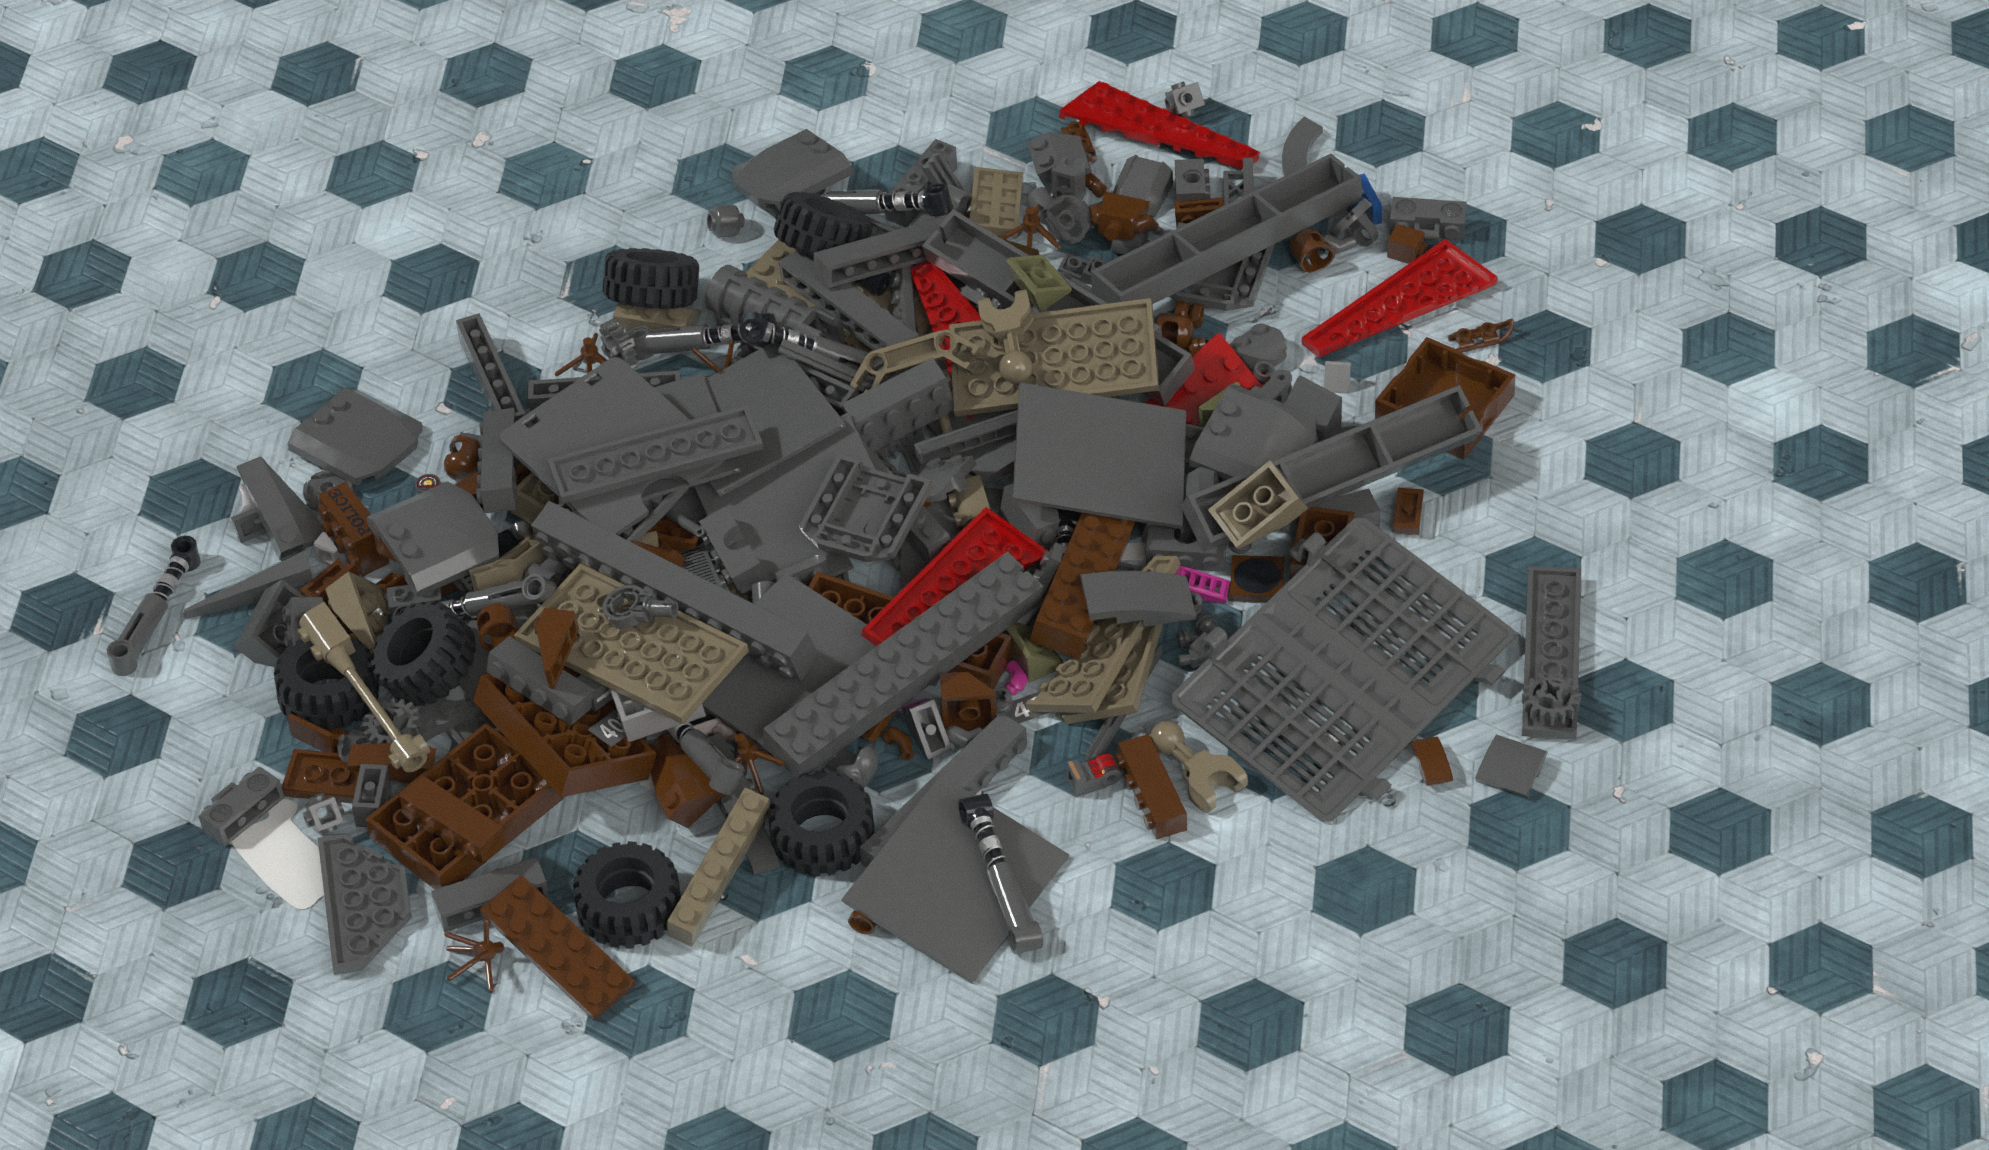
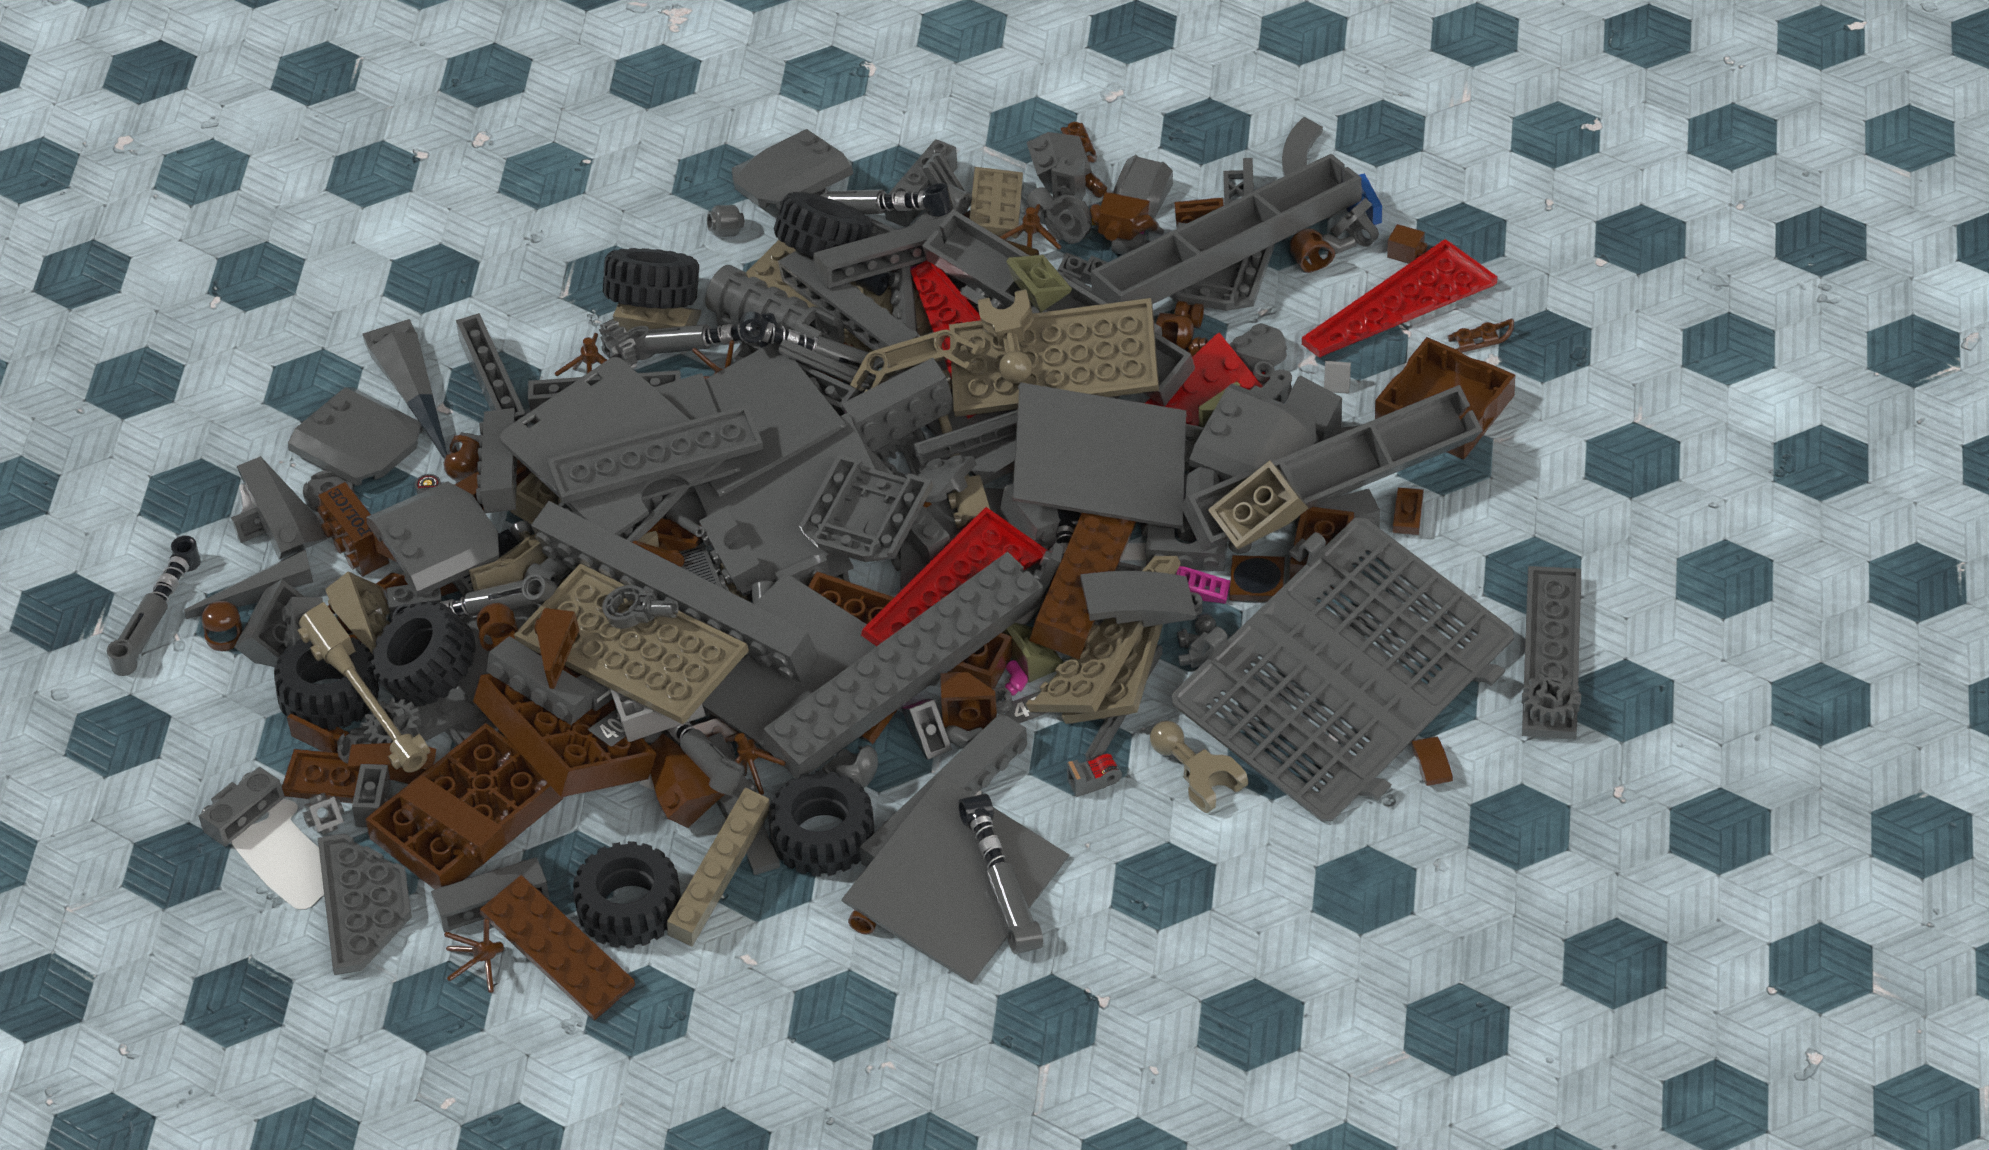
reddish brown bracket [300,559,360,606] -> none
light grey slope [313,532,340,566] -> none
reddish brown arm [882,726,914,760] -> none
red wing [1059,81,1260,169] -> none
reddish brown brick [1115,734,1187,840] -> none
dark grey brick [1164,81,1205,117] -> none
dark grey brick [1174,159,1211,202] -> none
dark grey piece [1390,197,1467,240] -> none
dark grey slope [1475,734,1548,798] -> none
none -> reddish brown helmet [202,601,243,652]
none -> dark grey plate [363,319,448,459]

